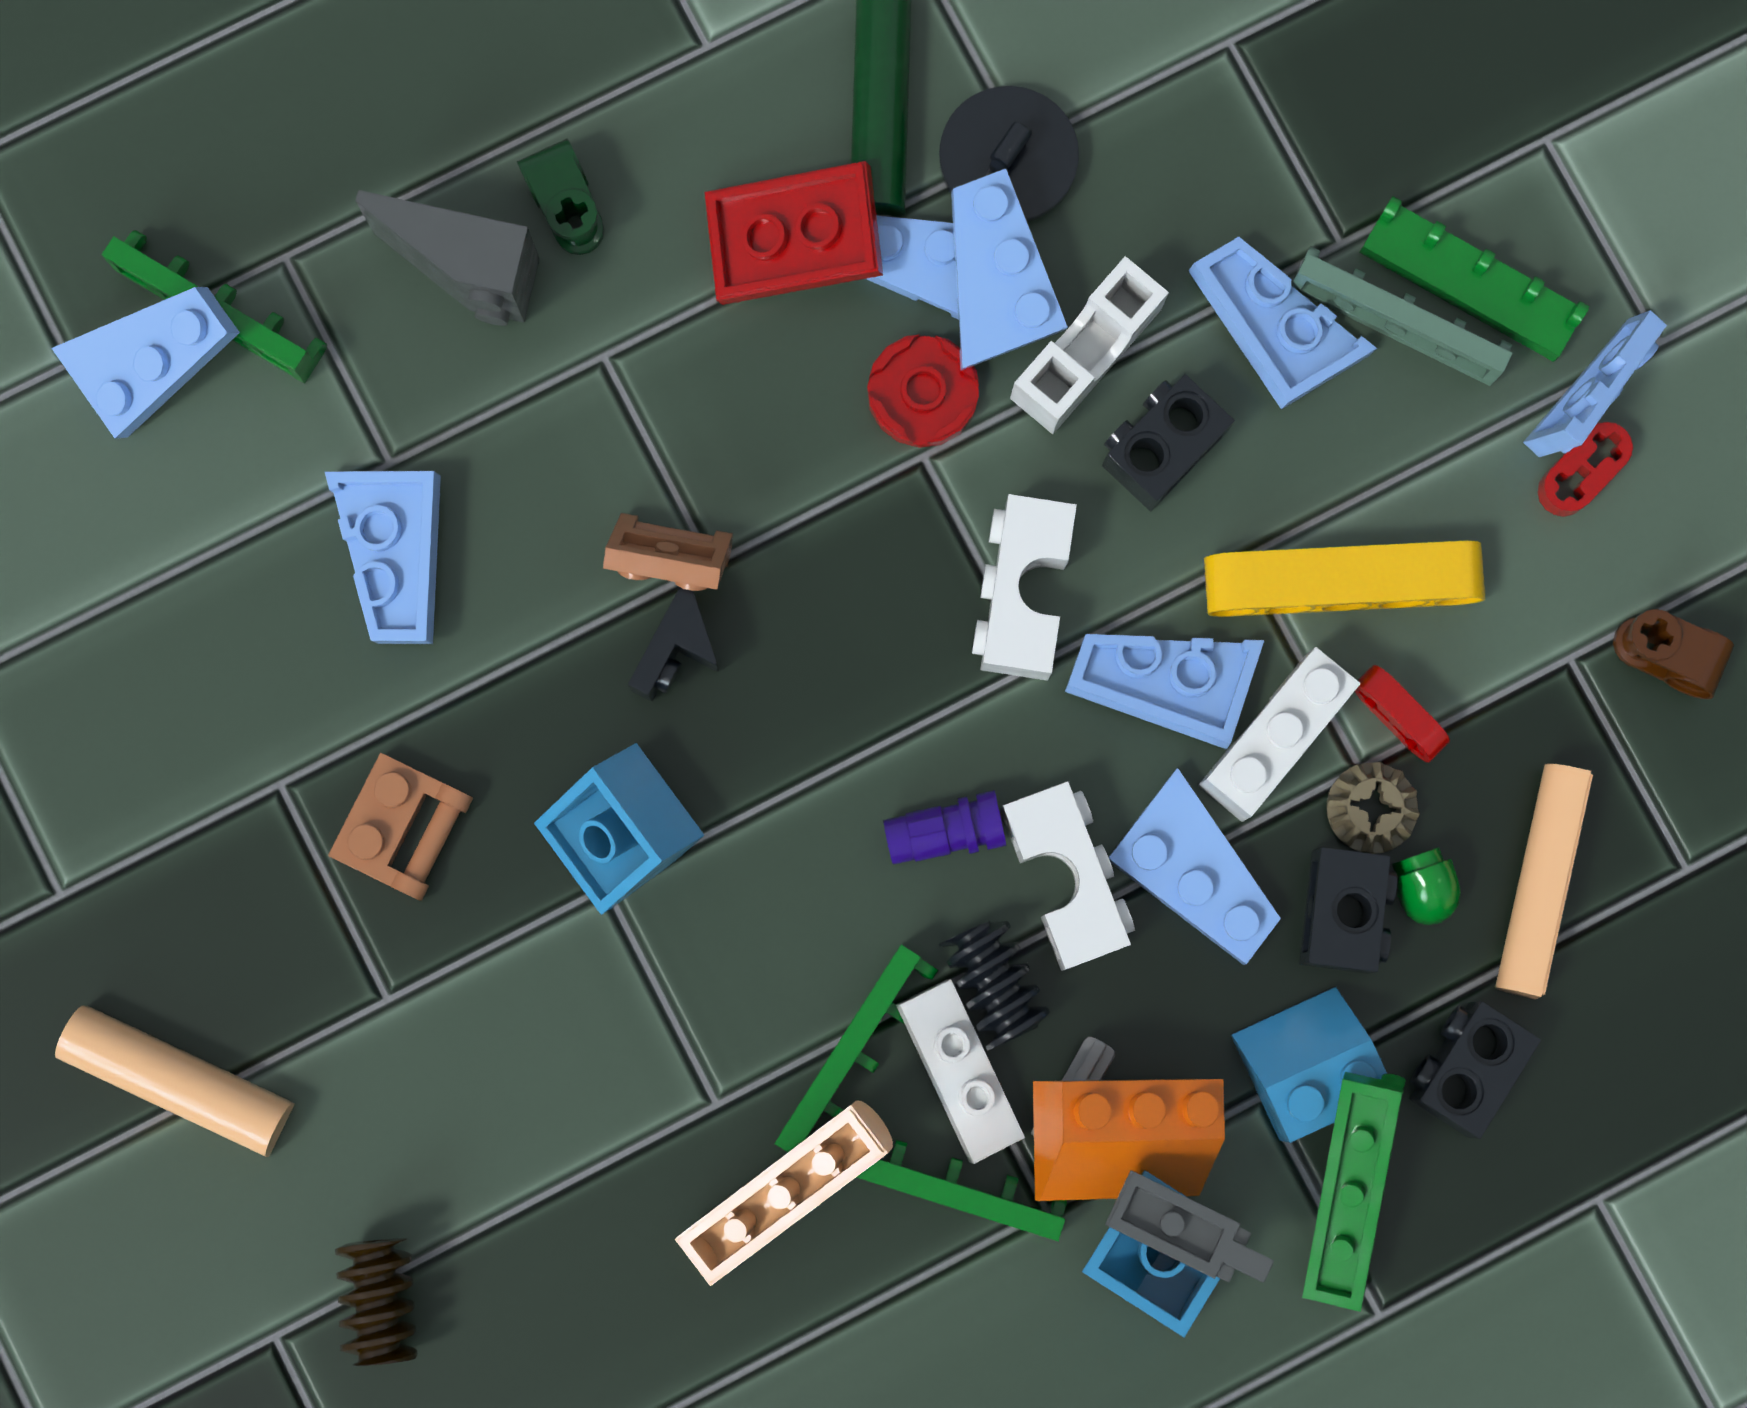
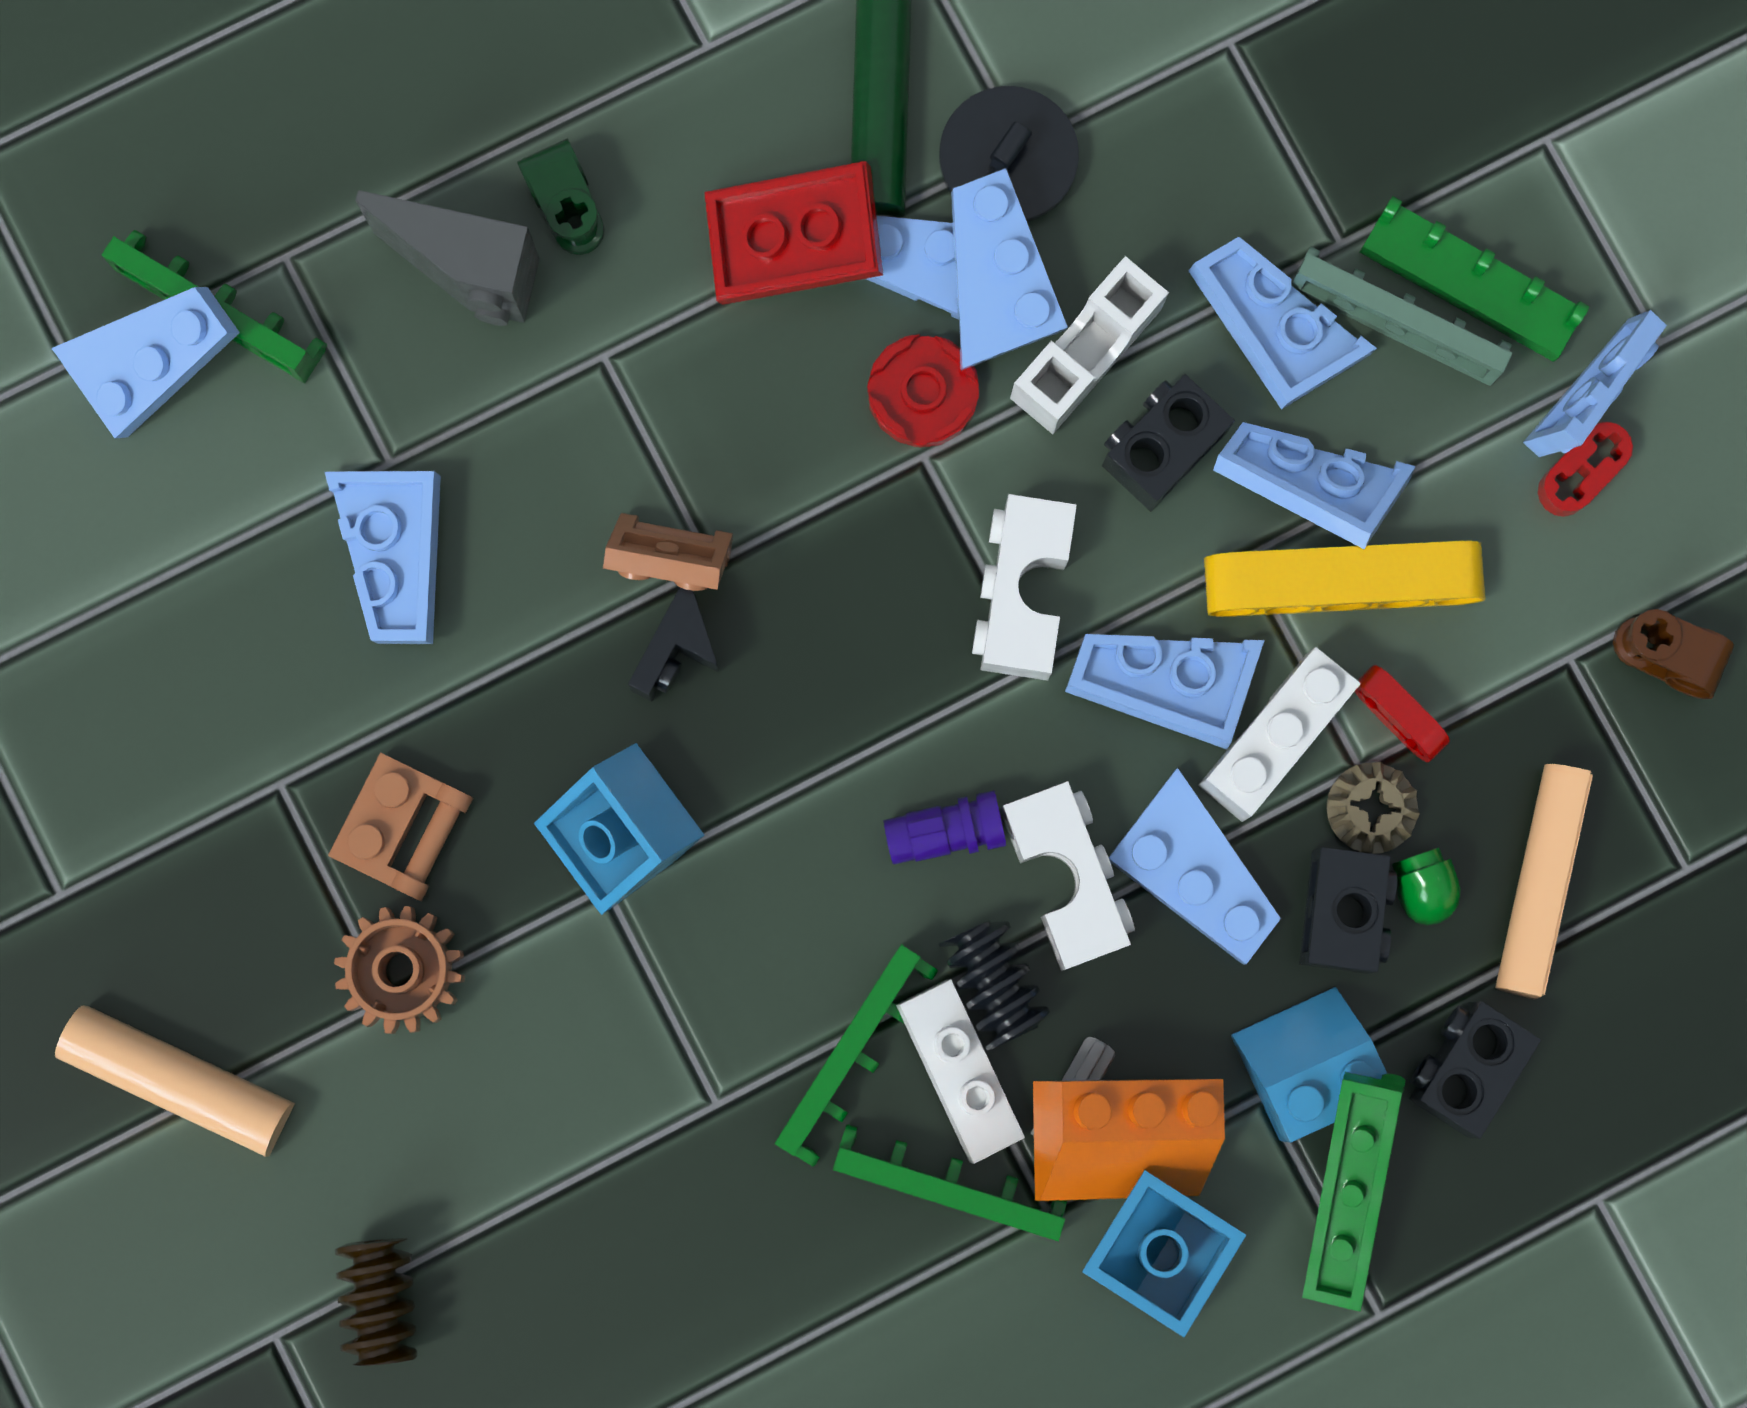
light nougat brick [675,1100,893,1286] -> none
dark grey hinge [1105,1170,1274,1283] -> none
none -> nougat gear [334,906,465,1034]
none -> light blue wing [1213,422,1416,549]

